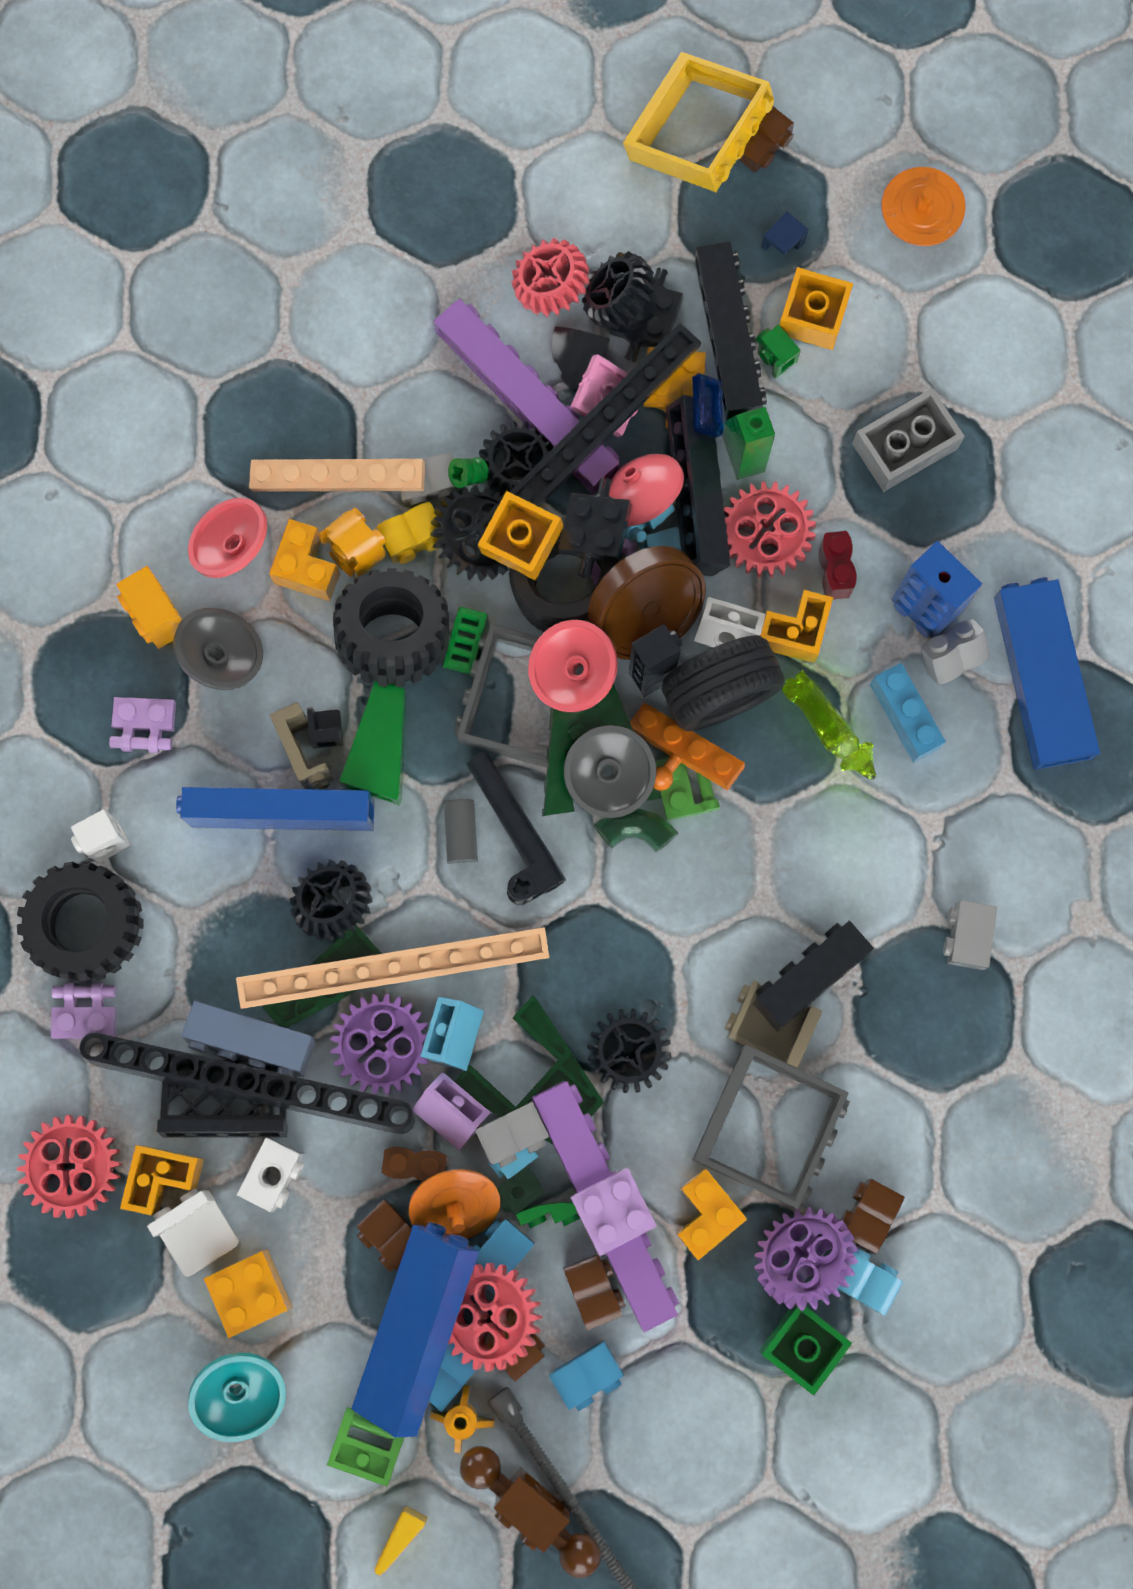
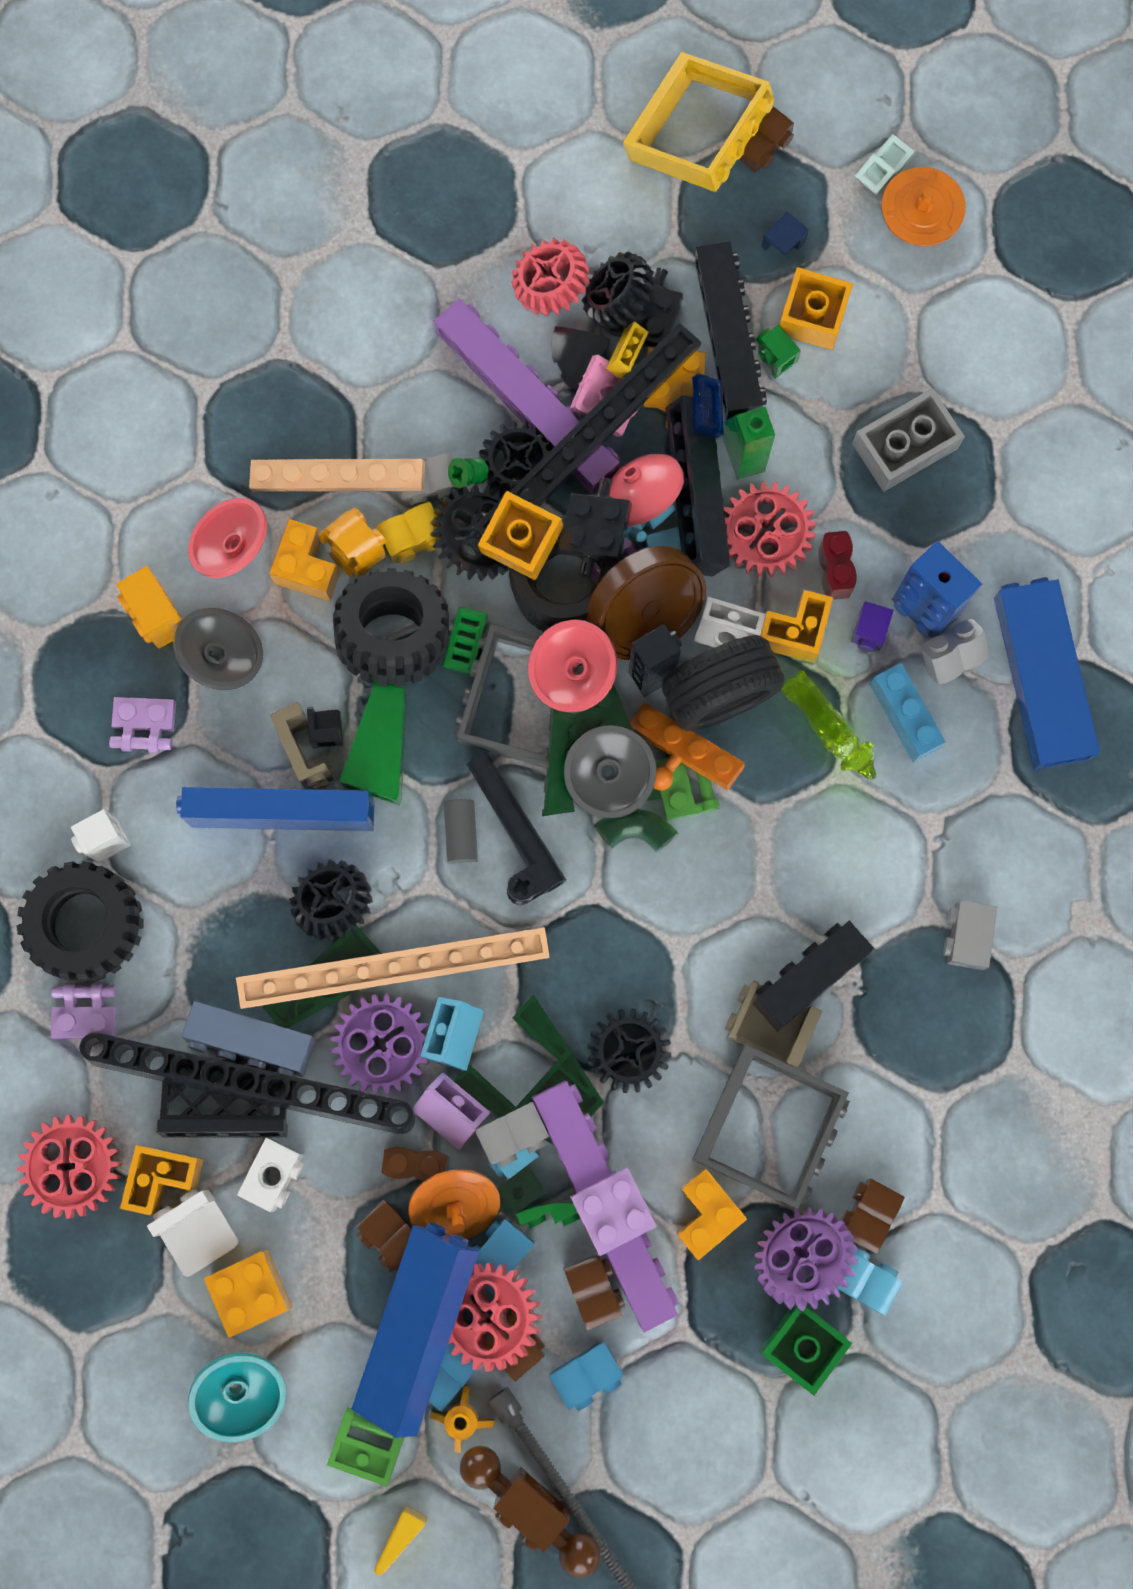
none -> yellow piece [606,321,649,379]
none -> dark purple brick [851,601,894,652]
none -> light aqua slope [855,134,915,195]

